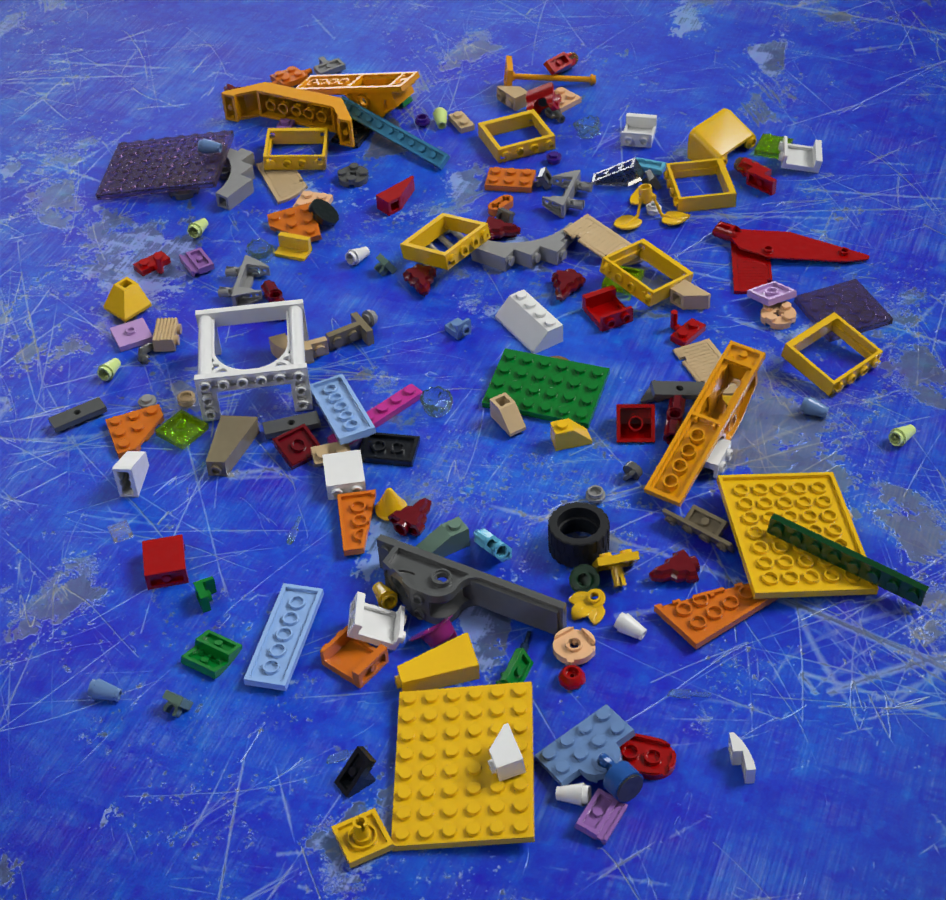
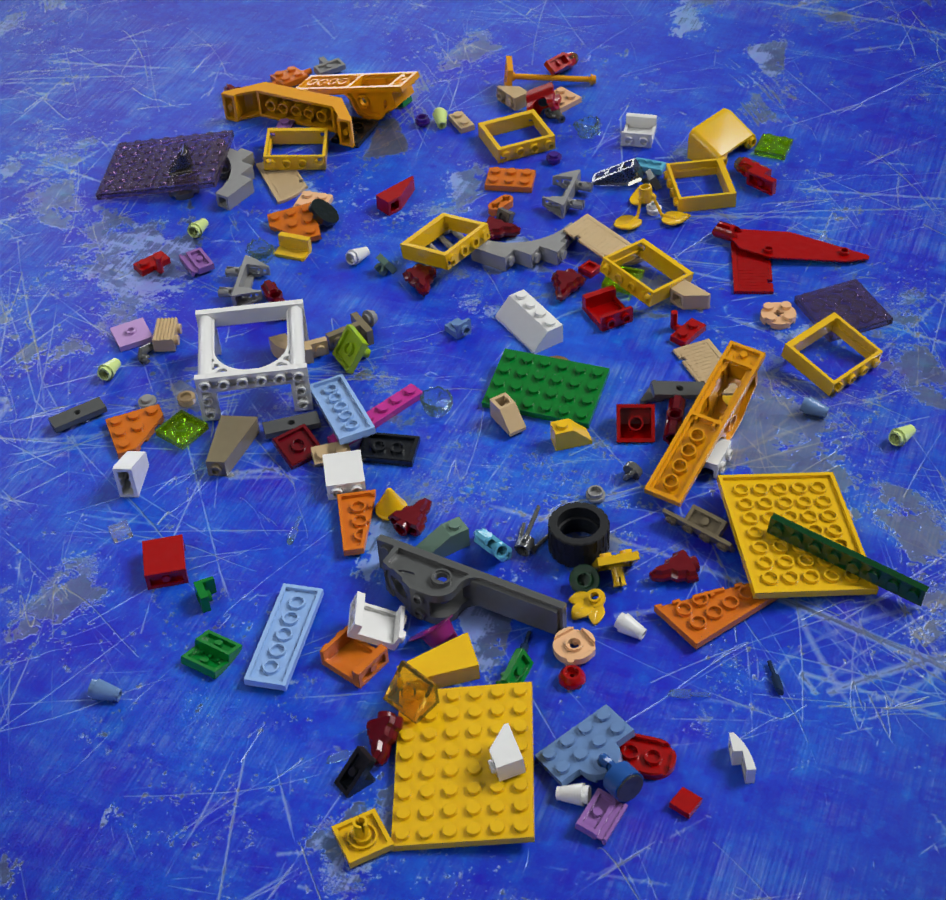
yellow slope [103,277,152,322] -> none
sand green tile [162,690,194,718] -> none
medium blue cone [198,138,222,154] -> none
dark grey plate [337,163,369,188] -> none
dark azure plate [341,96,451,170] -> none
yellow cone [372,582,398,610] -> none
dark grey tile [534,167,553,190] -> none
lavender plate [747,281,797,307] -> none
white panel [778,136,823,173] -> none
none -> clear smoke slope [168,144,193,177]
none -> lime tile [332,324,371,374]
none -> dark red rock [367,711,404,767]
none -> clear yellow slope [383,660,439,724]
none -> dark grey plant [514,505,548,556]
none -> red tile [578,260,601,278]
none -> red tile [669,787,702,819]
none -> dark blue piece [767,660,784,695]

